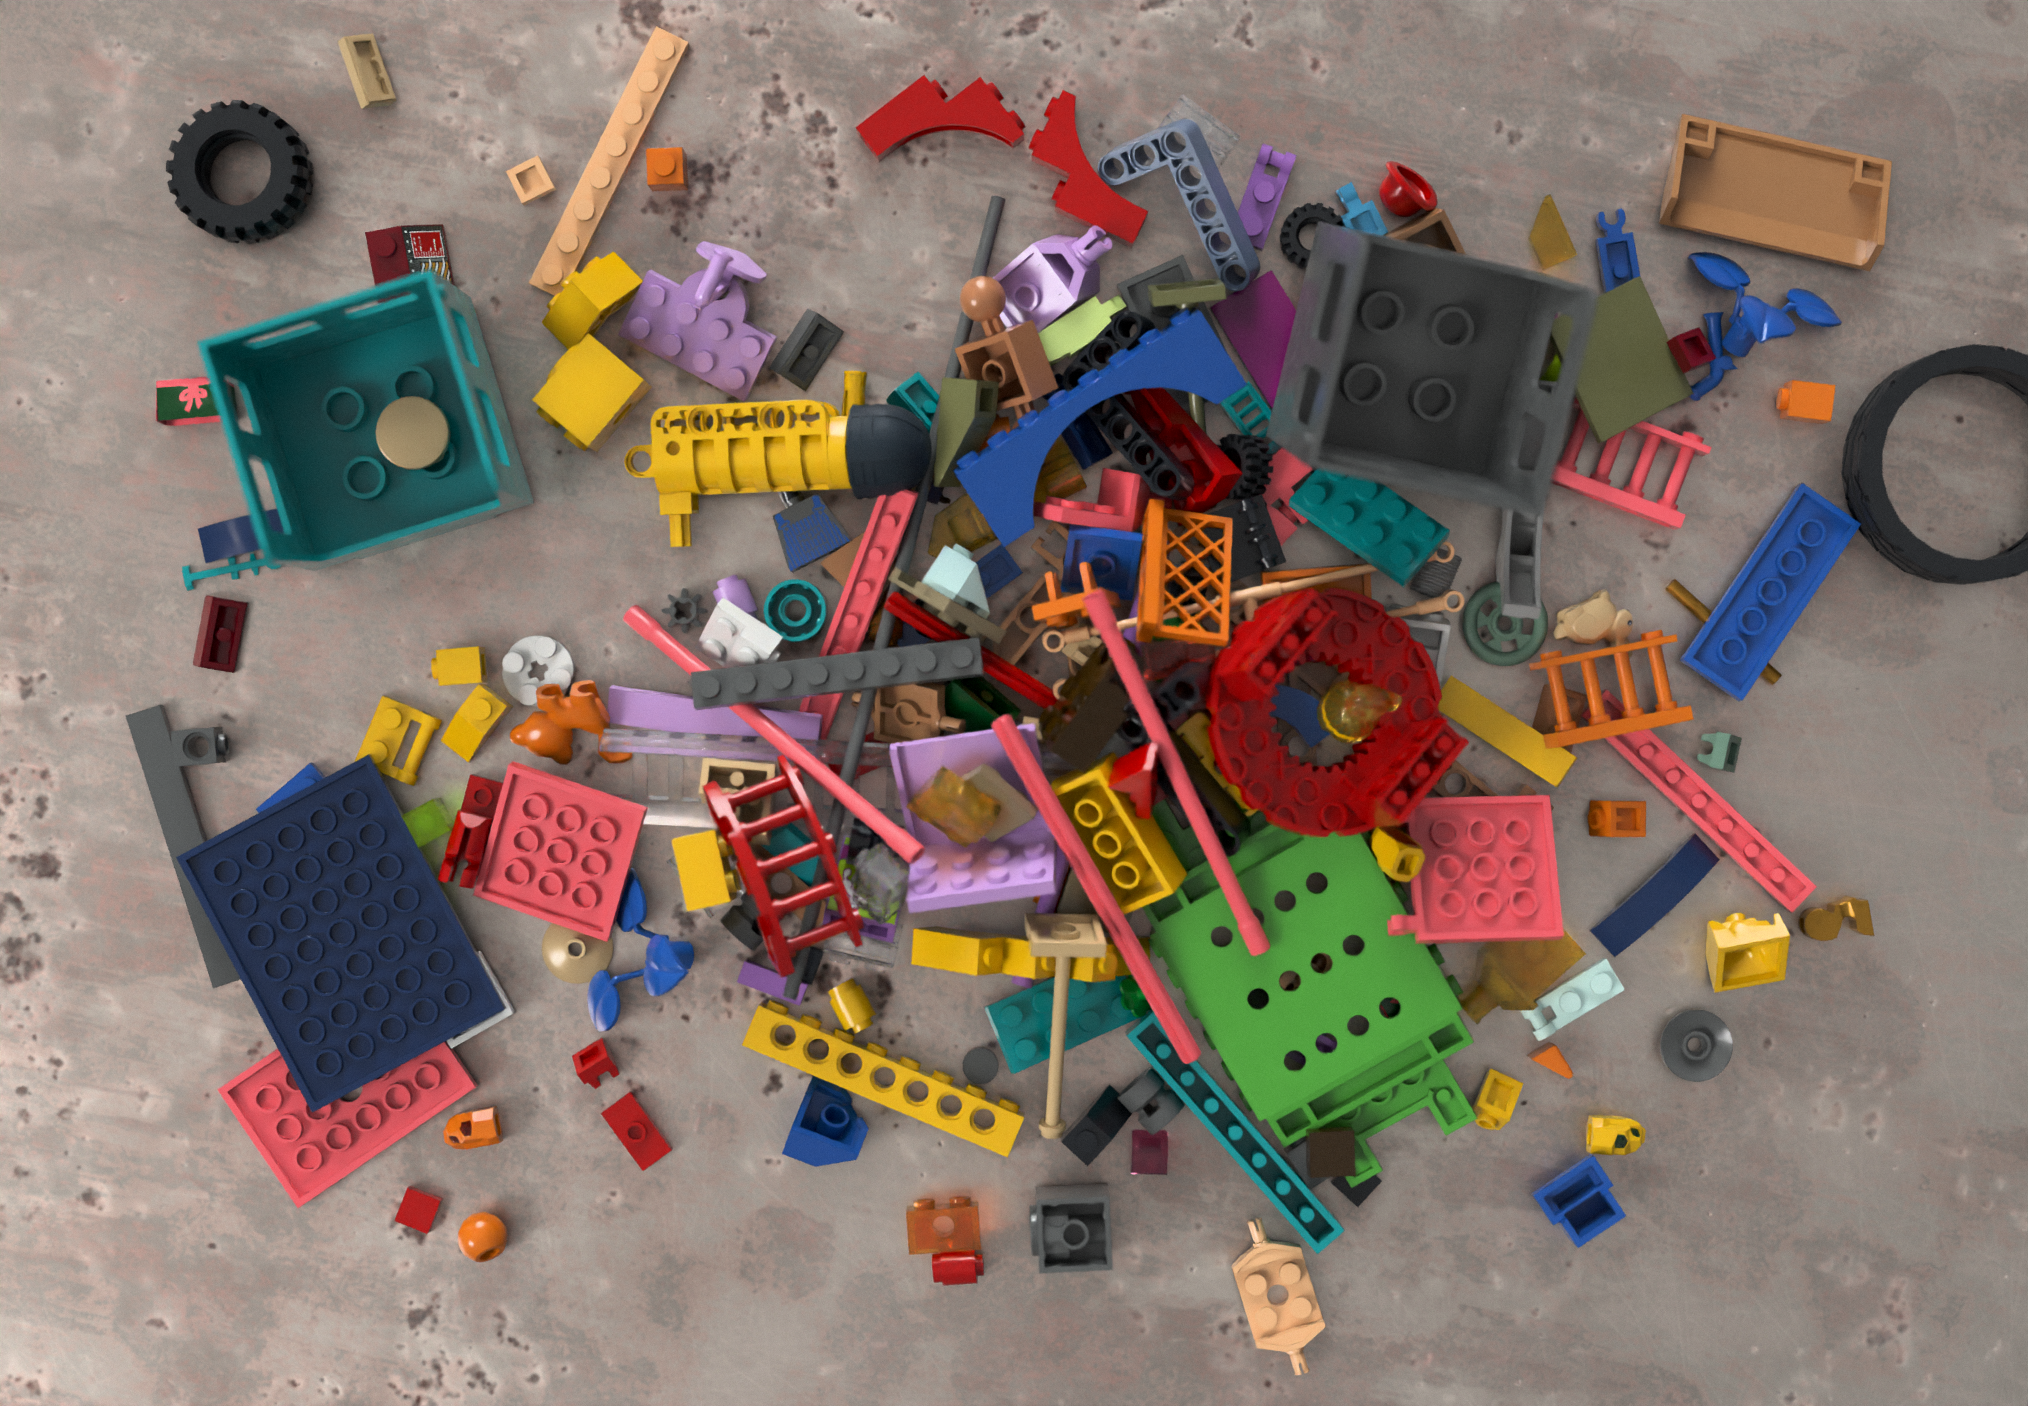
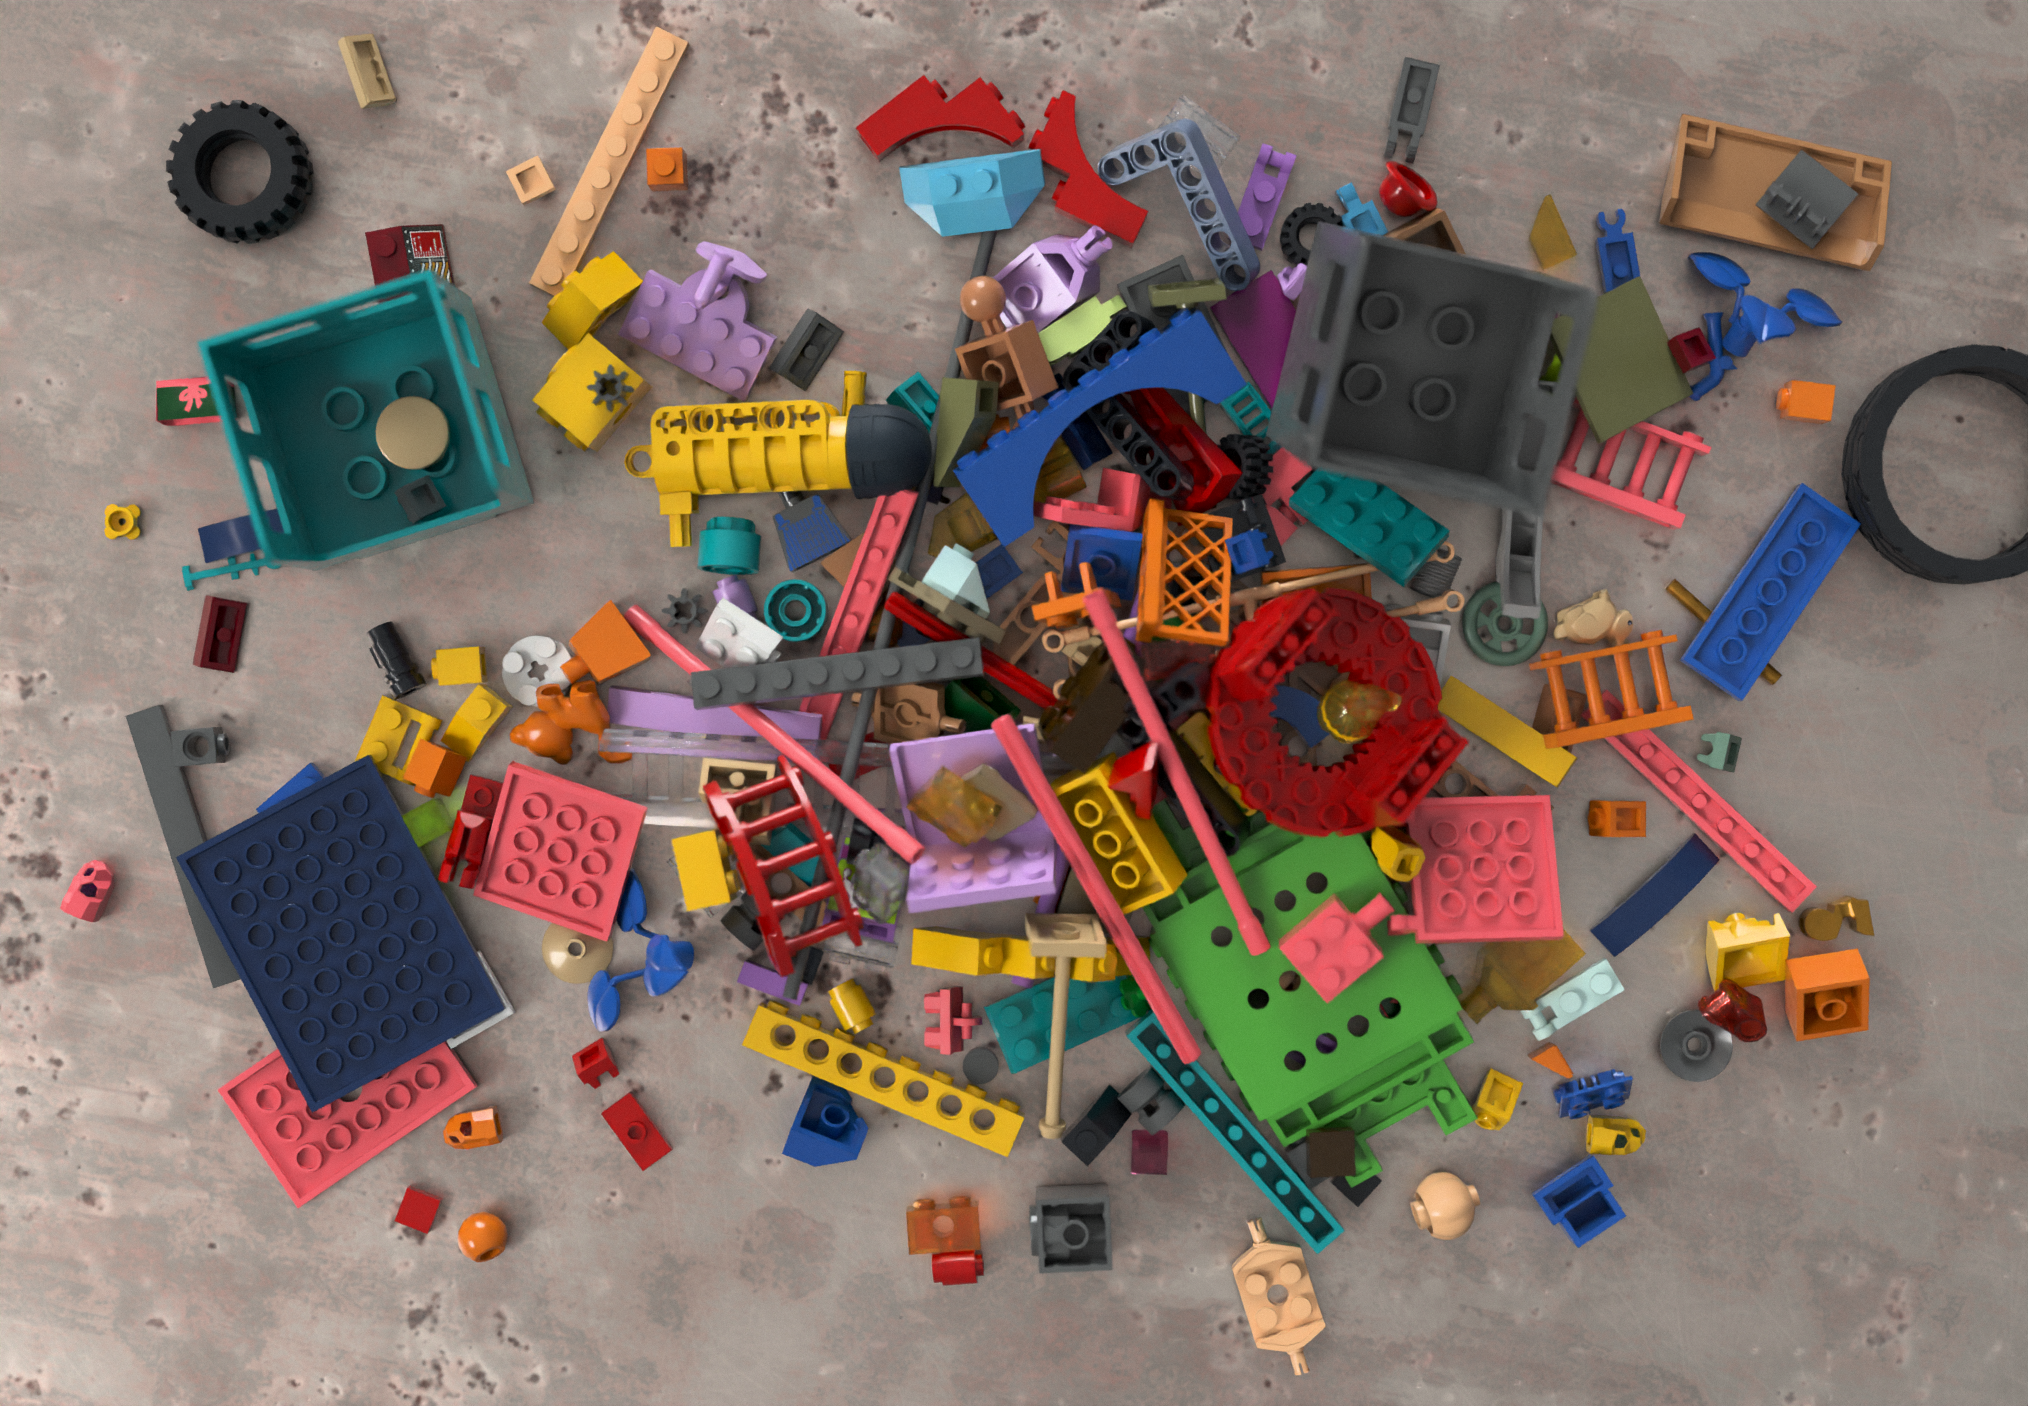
none -> coral rock [60,860,114,922]
none -> yellow plate [104,504,141,540]
none -> black axle [366,621,427,700]
none -> dark grey tile [394,475,446,524]
none -> orange brick [403,738,467,799]
none -> orange torso [560,600,651,685]
none -> dark grey gear [587,365,635,412]
none -> teal piece [697,517,761,575]
none -> medium azure wedge [899,149,1046,237]
none -> coral hips [924,986,982,1055]
none -> blue tile [1225,528,1274,575]
none -> lavender tile [1277,263,1307,301]
none -> coral brick [1279,893,1395,1003]
none -> dark grey hinge [1383,57,1440,164]
none -> light nougat plant [1410,1172,1480,1240]
none -> blue hinge [1553,1069,1633,1119]
none -> clear red piece [1697,978,1767,1042]
none -> dark grey hinge [1756,149,1858,249]
none -> orange brick [1785,949,1870,1042]

